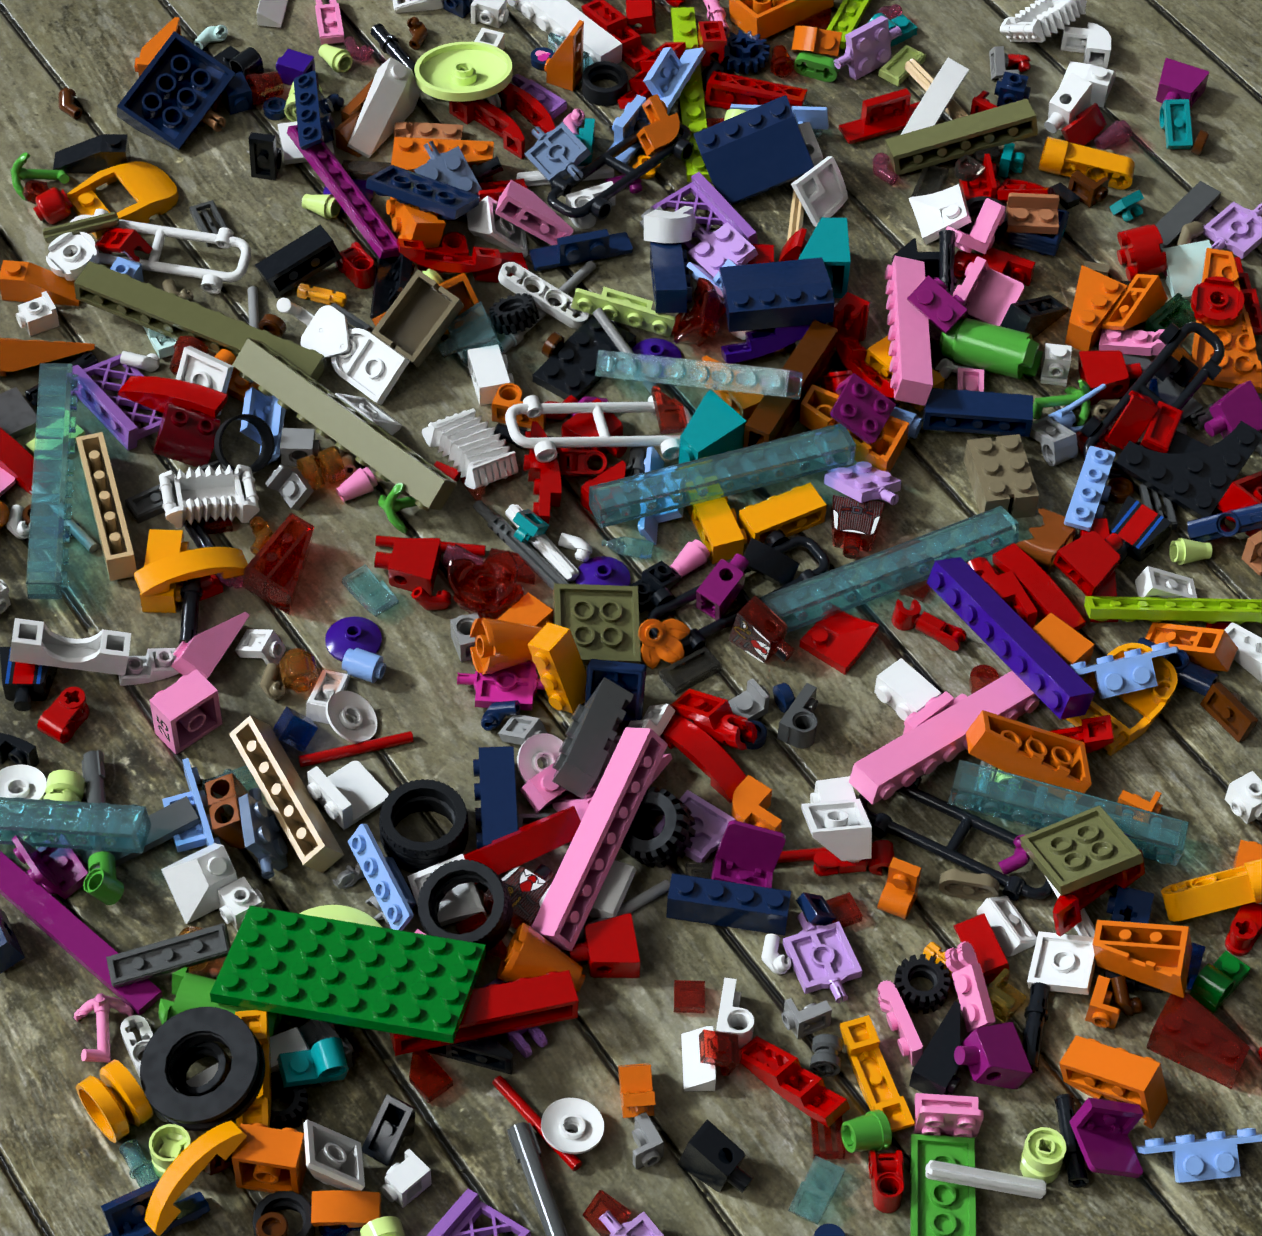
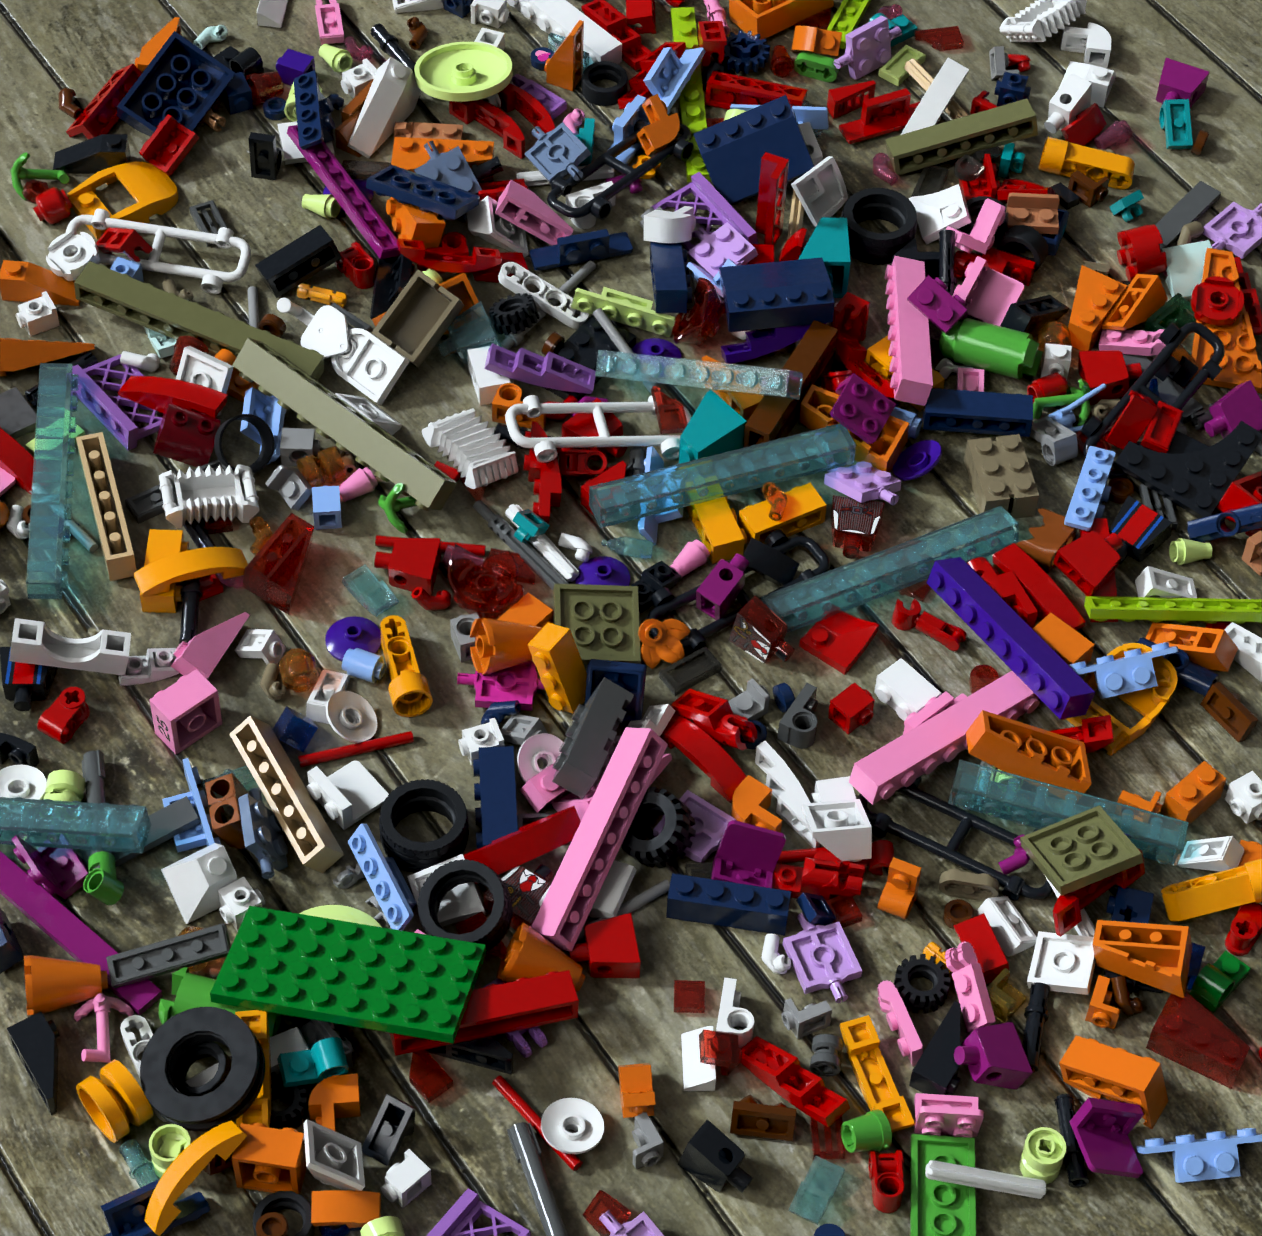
olive axle [43,212,119,243] -> none
none -> black slope [7,1012,60,1115]
none -> orange cone [24,955,108,1017]
none -> red fence [66,64,142,140]
none -> red bracket [139,114,199,177]
none -> orange brick [308,1073,361,1132]
none -> light blue brick [312,486,342,530]
none -> white brick [341,58,377,99]
none -> light orange beam [380,615,433,717]
none -> white brick [458,718,504,766]
none -> medium lavender slope [484,343,596,394]
none -> reddish brown tile [730,1094,796,1142]
none -> red fence [755,152,789,246]
none -> white slope [755,741,820,848]
none -> clear orange arm [762,482,787,521]
none -> red plate [772,857,865,903]
none -> red slope [827,80,876,119]
none -> red brick [828,682,875,735]
none -> black tyre [841,188,917,265]
none -> dark purple dish [893,440,942,480]
none -> clear red tile [915,26,964,51]
none -> reddish brown tile [943,899,974,929]
none -> black tyre [997,225,1048,272]
none -> red brick [1027,372,1068,403]
none -> clear orange head [1037,321,1071,356]
none -> orange brick [1161,761,1227,830]
none -> white slope [1177,836,1244,872]

